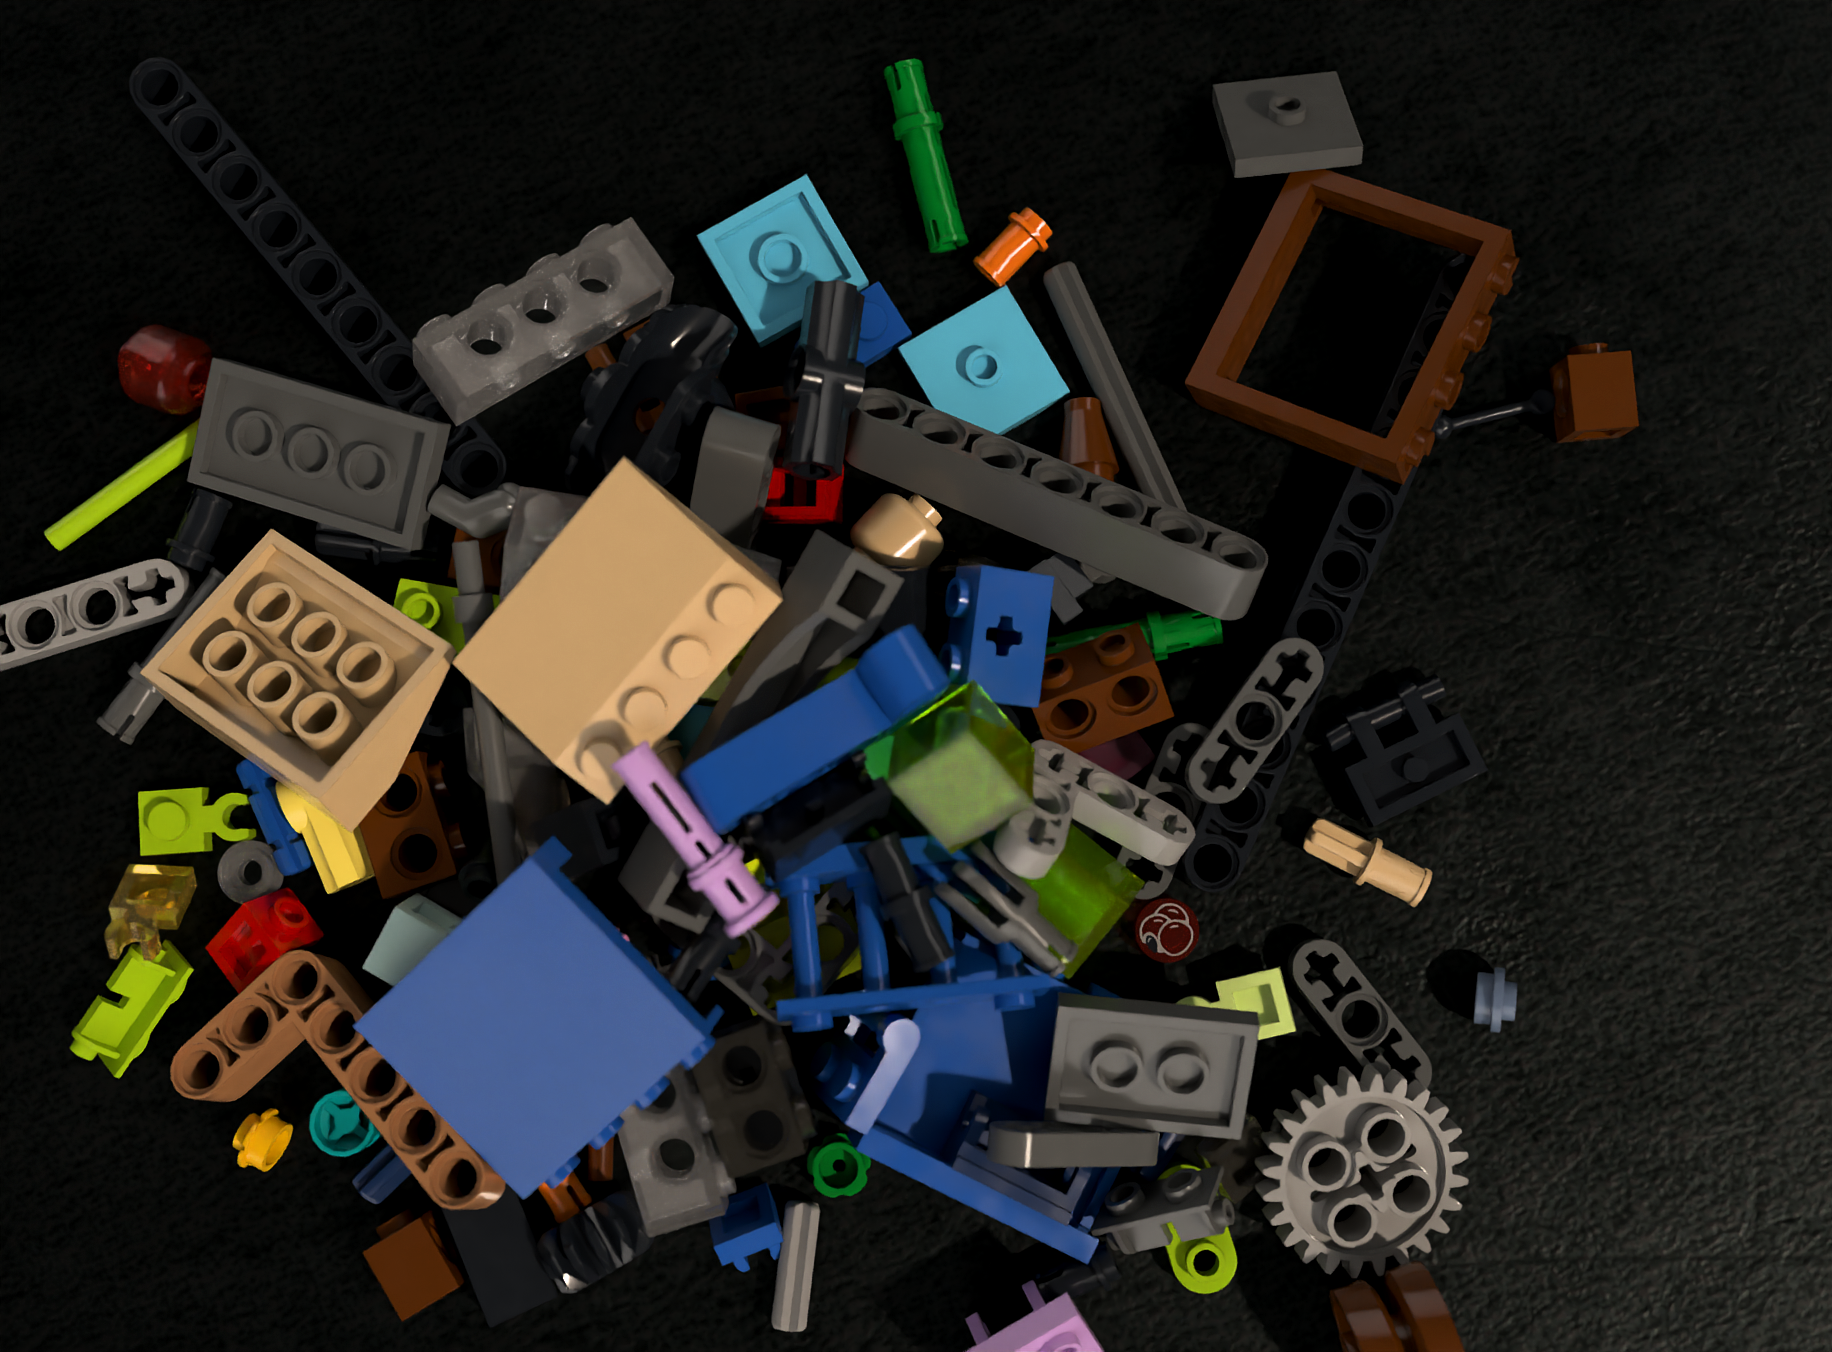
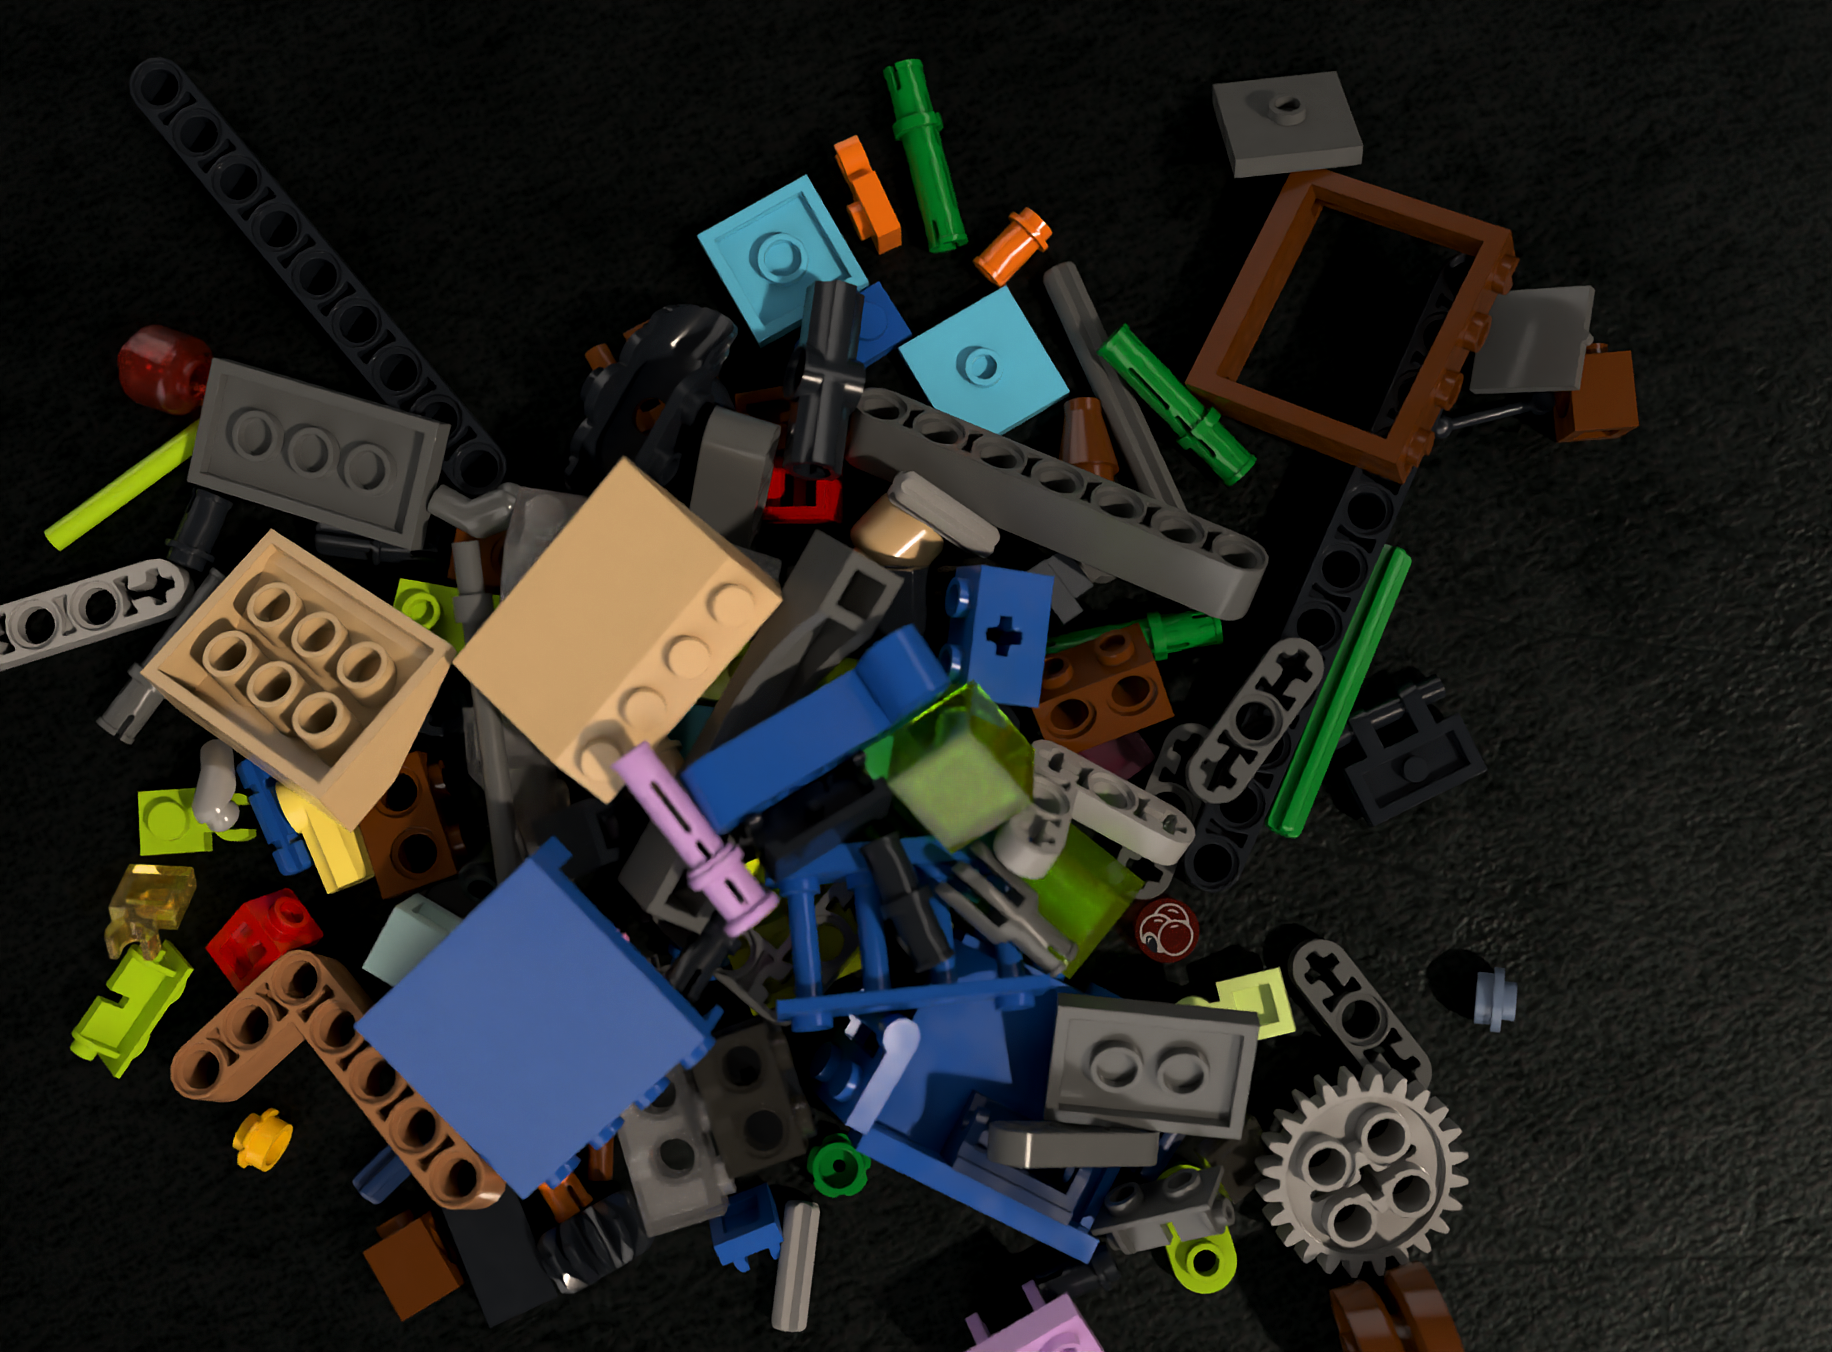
clear plate [218,840,284,904] -> none
teal wheel [309,1088,382,1157] -> none
clear brick [412,217,675,426] -> none
tan axle [1303,818,1432,907] -> none
none -> light grey arm [191,739,240,832]
none -> orange plate [834,135,902,255]
none -> light grey axle [887,471,1000,558]
none -> green pin [1096,323,1257,487]
none -> green axle [1264,544,1412,838]
none -> dark grey piece [1469,285,1595,394]

